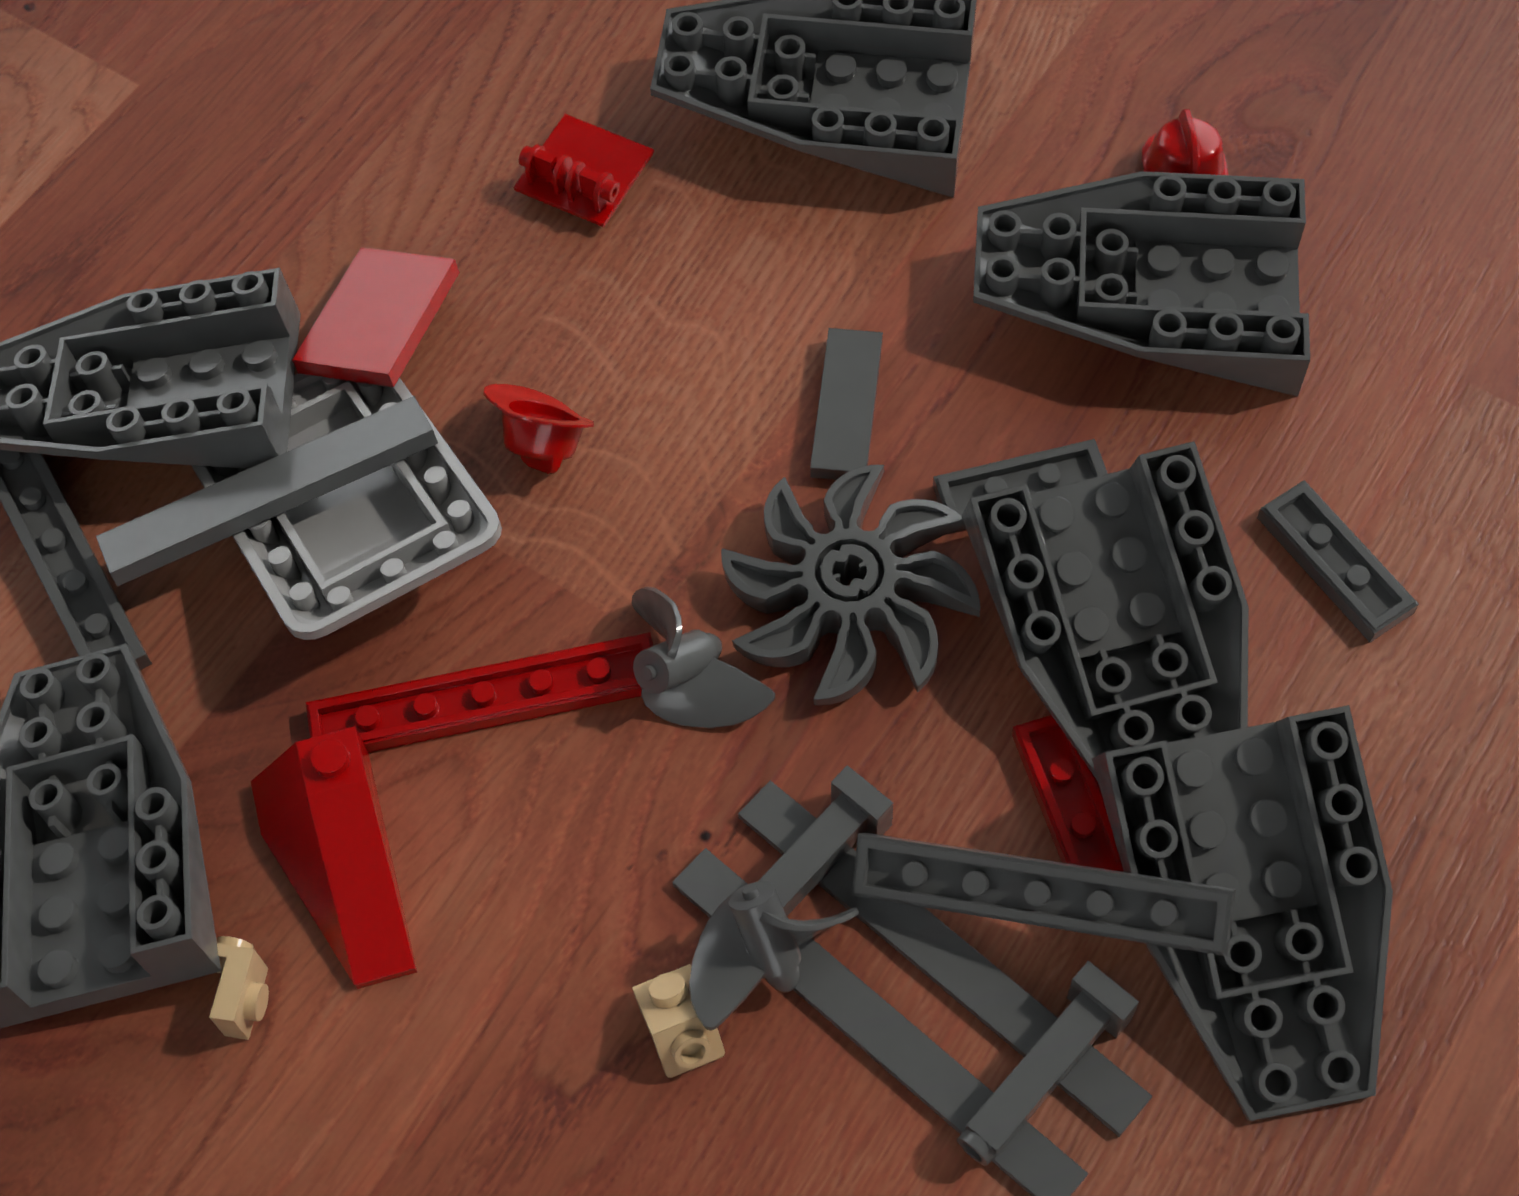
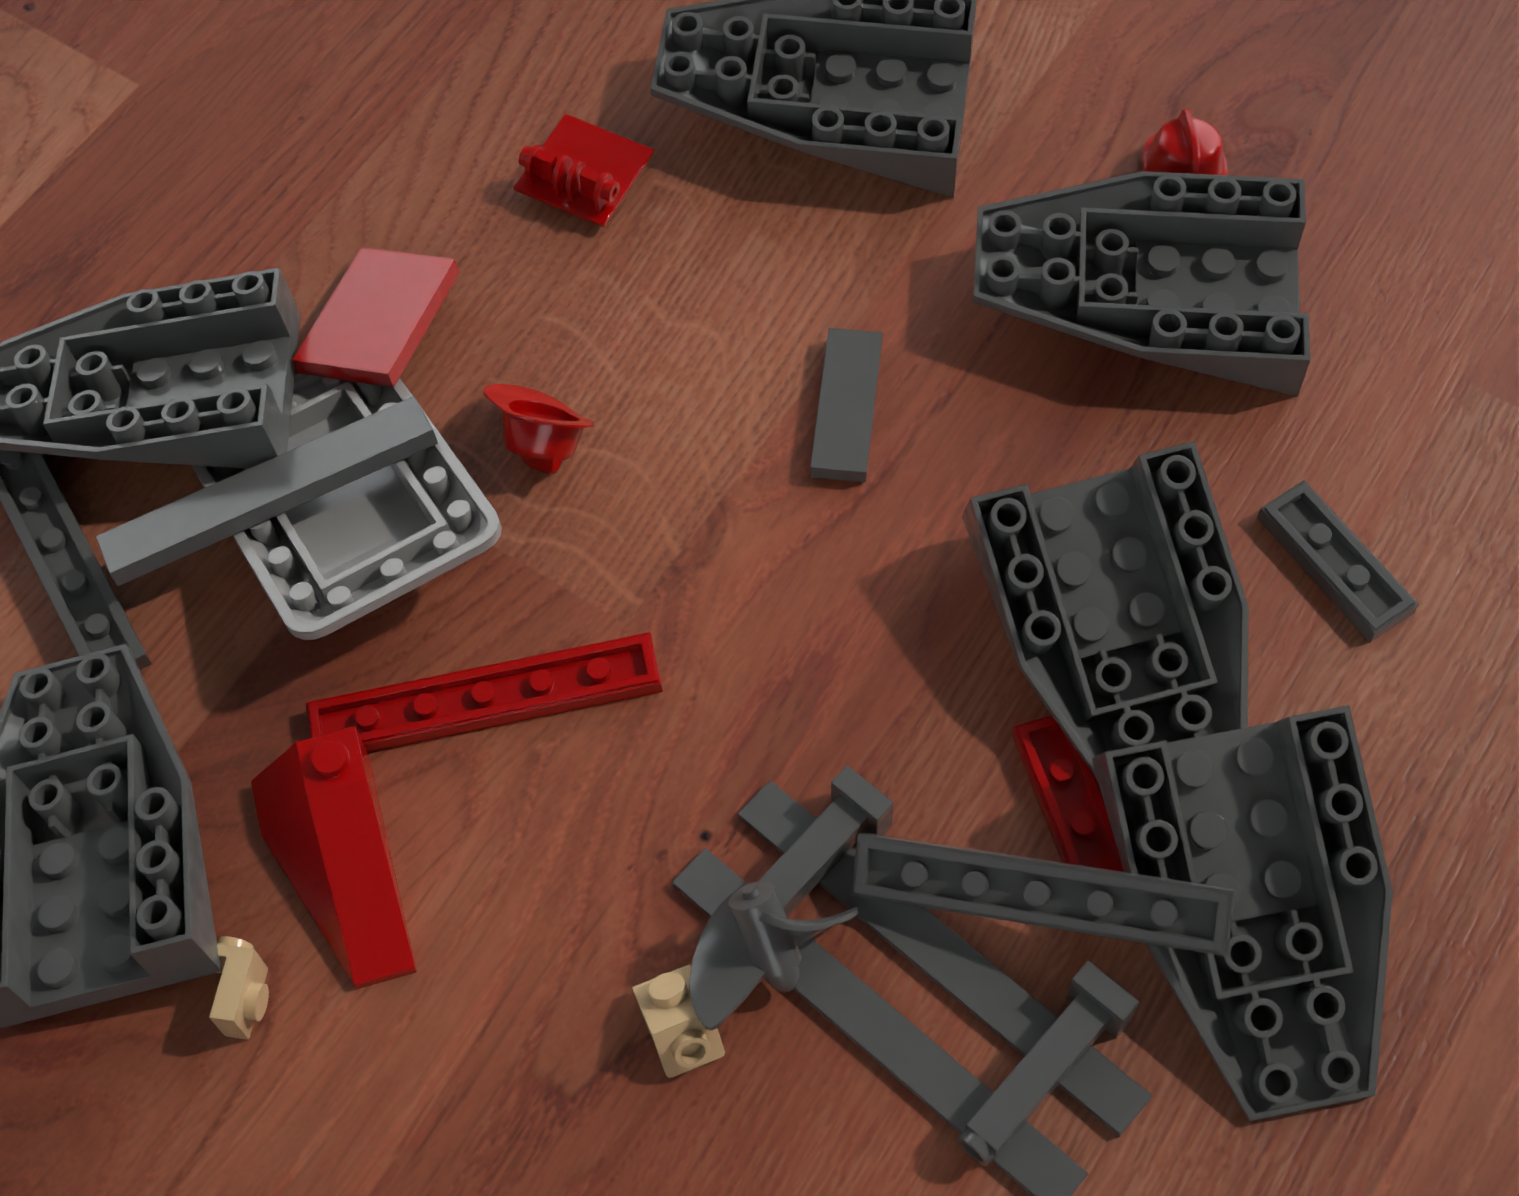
dark grey piece [631,587,775,728] -> none
dark grey piece [721,465,981,705] -> none
dark grey tile [933,439,1108,534] -> none

